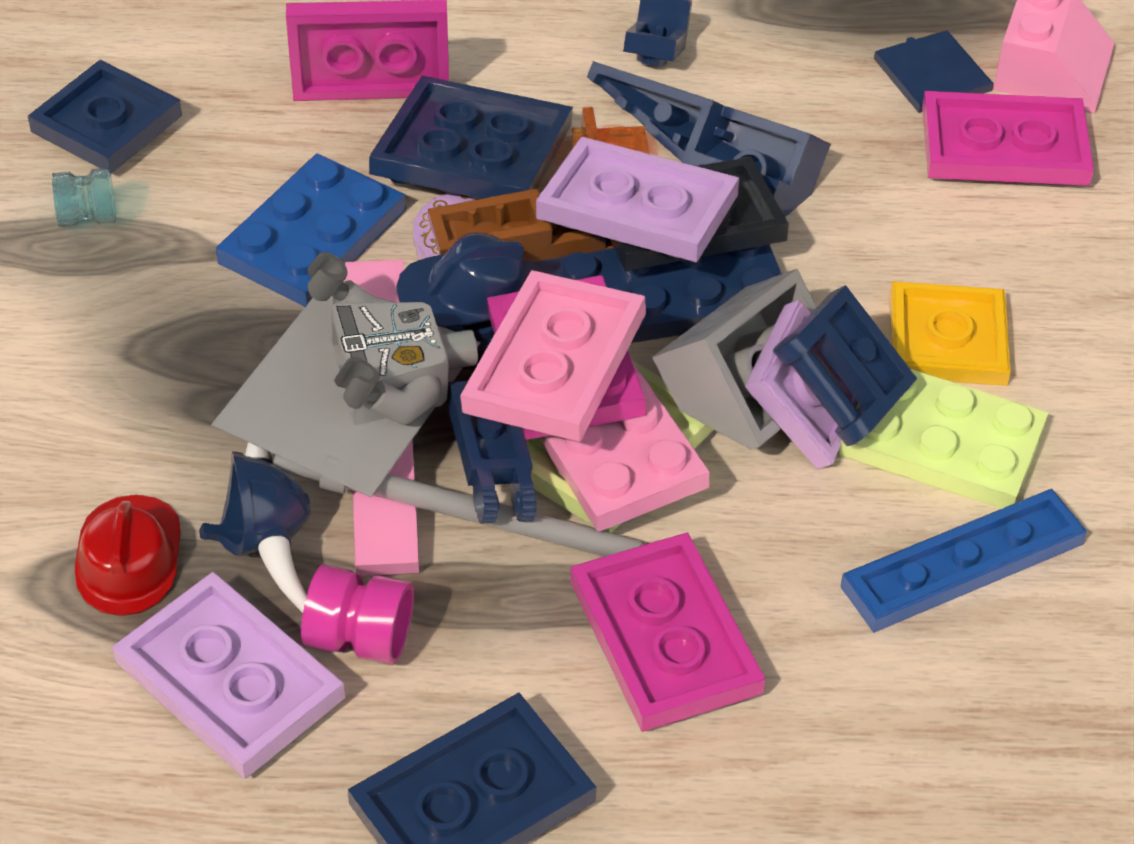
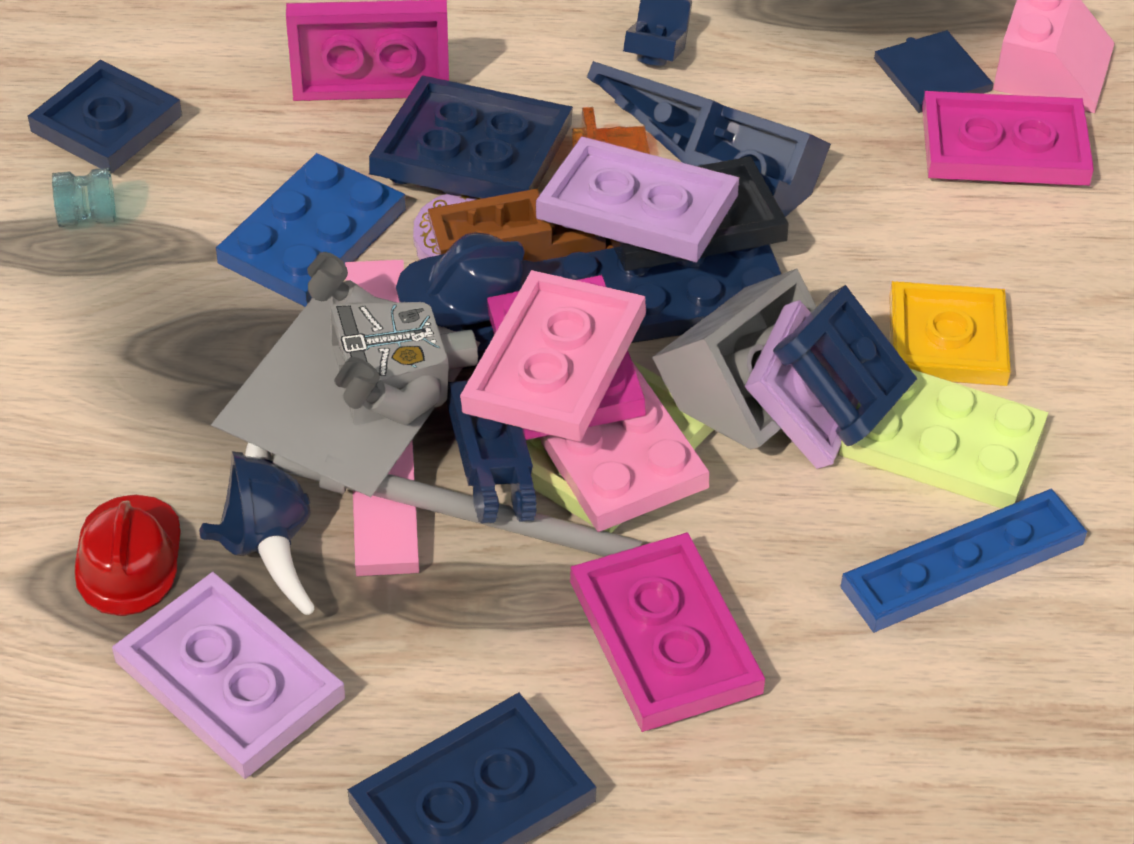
dark pink wheel [301,564,414,666] -> none

